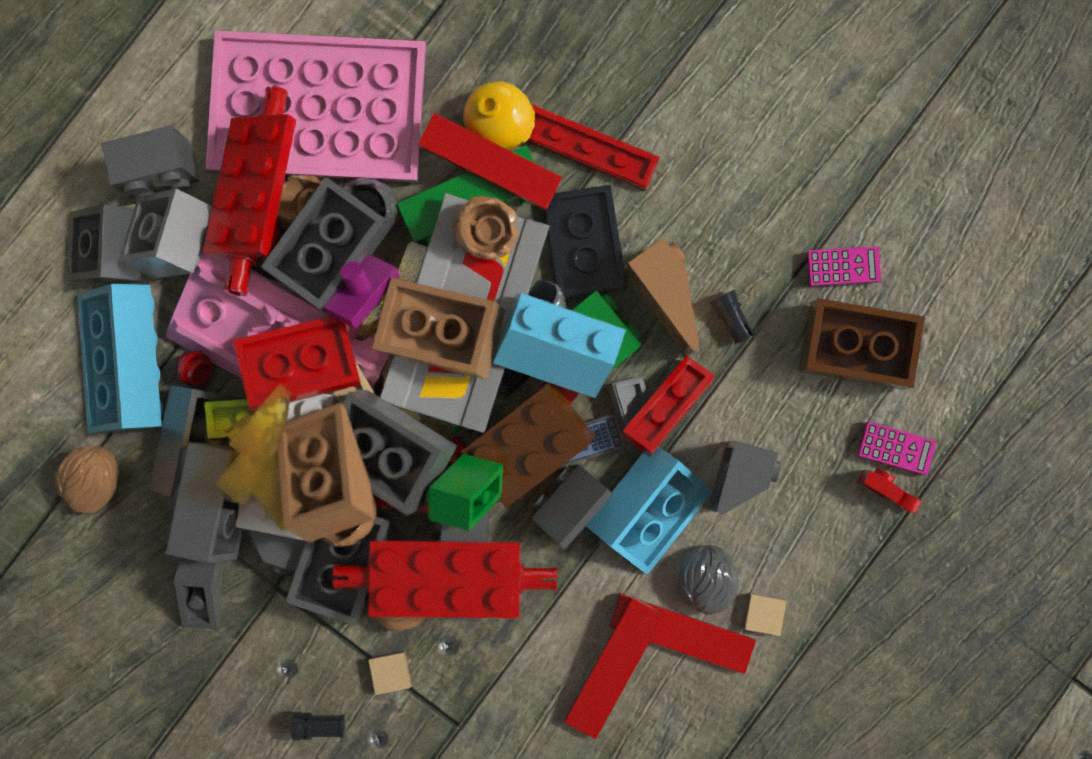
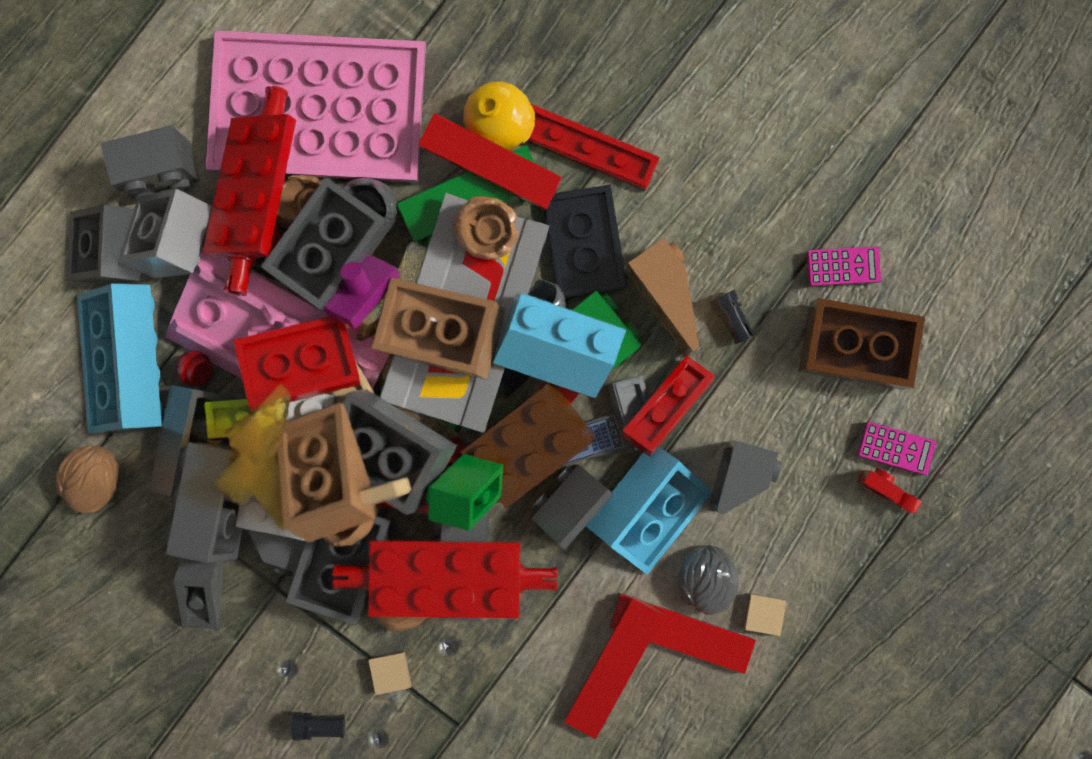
none -> tan tile [358,477,411,506]

